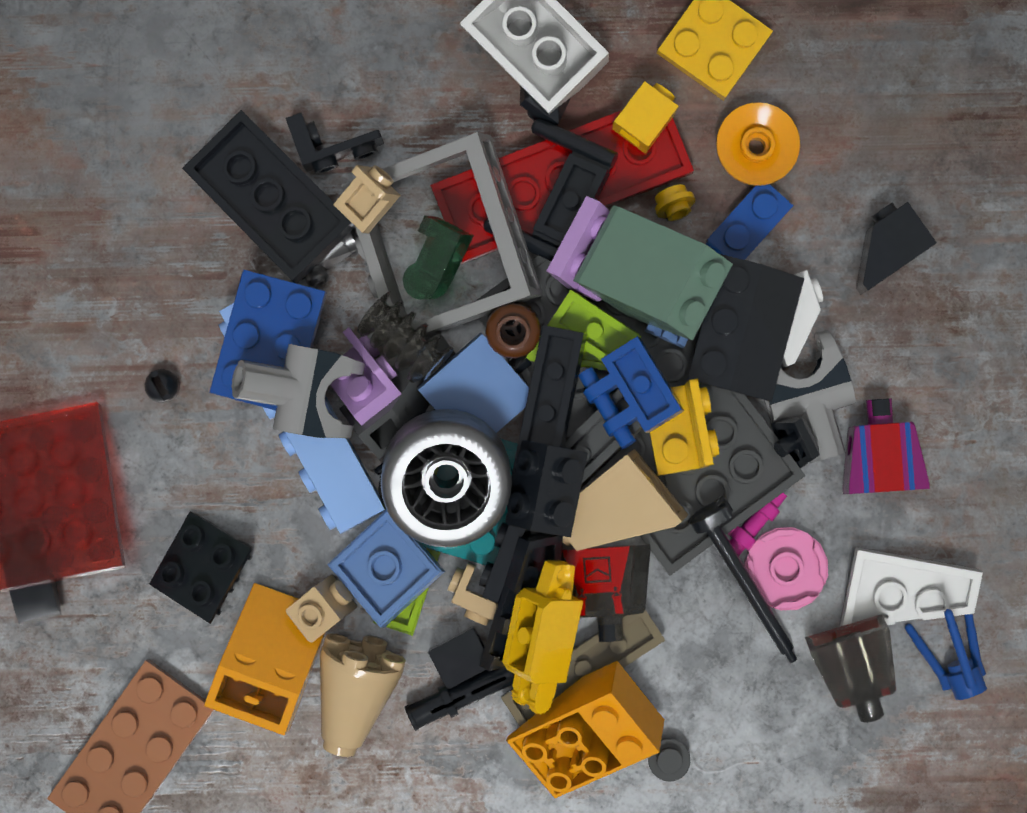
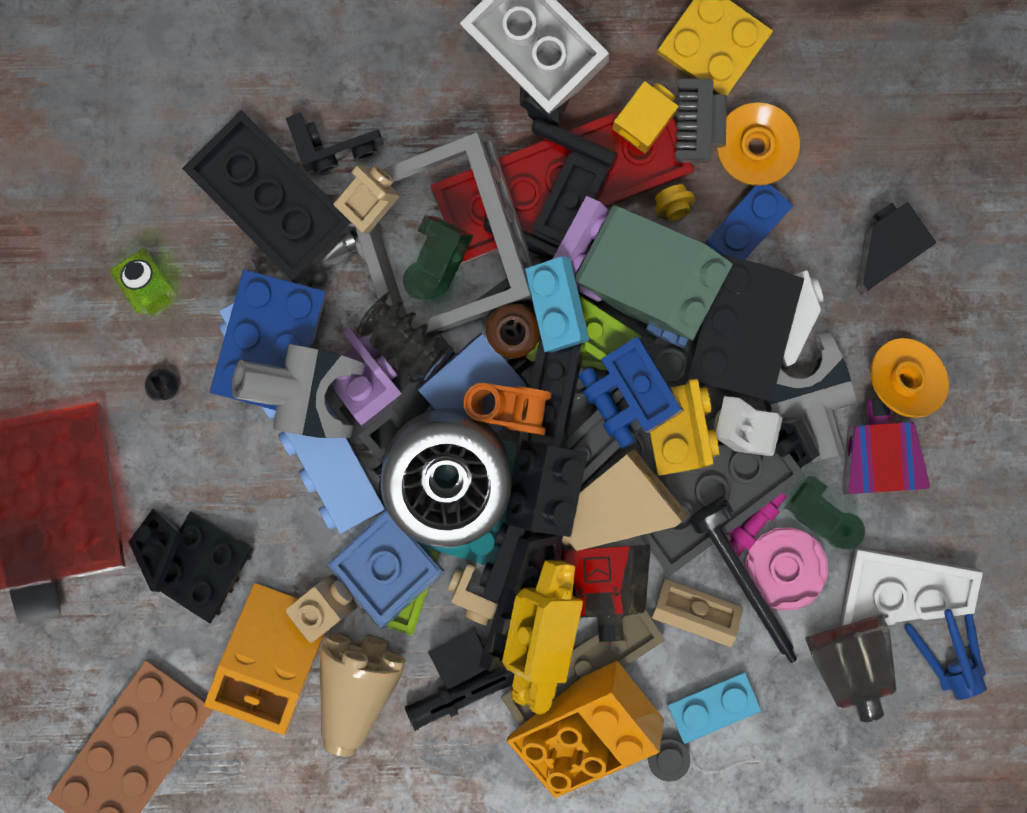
none -> clear neon green brick [109,248,178,317]
none -> black piece [128,509,183,593]
none -> orange piece [464,383,552,435]
none -> medium azure plate [525,256,590,352]
none -> tan plate [652,578,743,647]
none -> medium azure plate [667,671,762,744]
none -> dark grey piece [675,79,727,163]
none -> white bracket [714,396,782,456]
none -> clear green leg [783,476,865,550]
none -> light orange dish [870,338,949,418]

